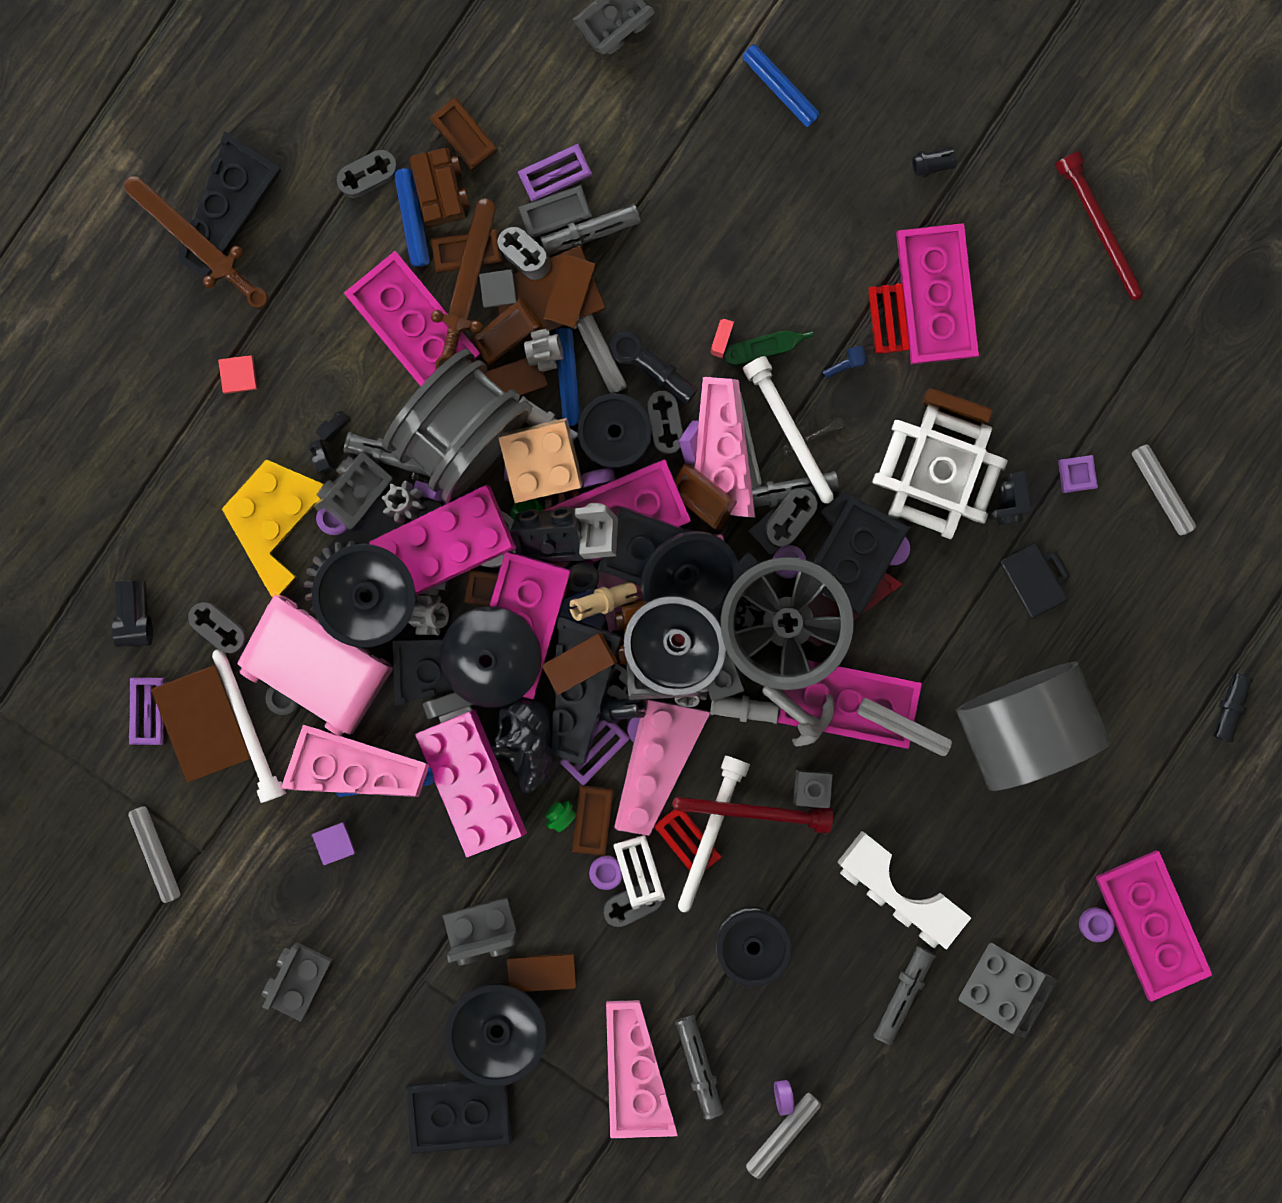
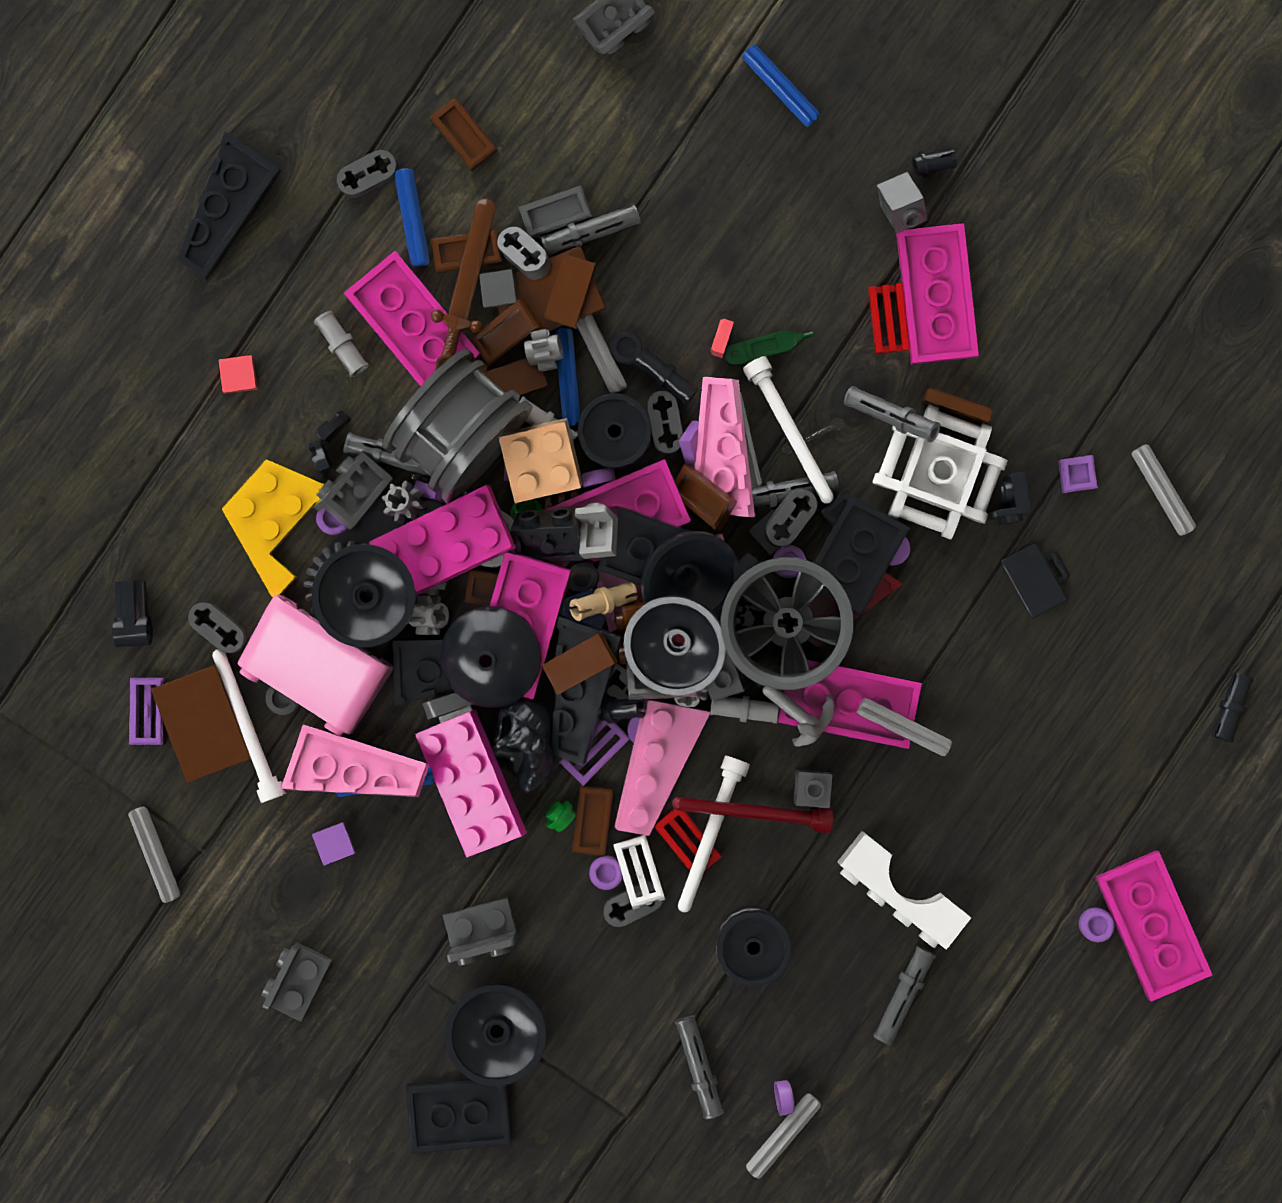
reddish brown sword [124,176,269,309] -> none
reddish brown brick [409,148,470,227] -> none
reddish brown tile [507,953,576,992] -> none
medium lavender tile [518,144,592,202] -> none
bright pink wing [606,1000,677,1138] -> none
dark blue hand [823,346,867,379] -> none
dark grey wheel [956,662,1111,791] -> none
dark grey bracket [959,943,1058,1038] -> none
dark red piece [1055,151,1143,301] -> none
none -> light grey pin [314,310,369,377]
none -> dark grey pin [844,386,940,442]
none -> dark grey brick [877,172,927,233]

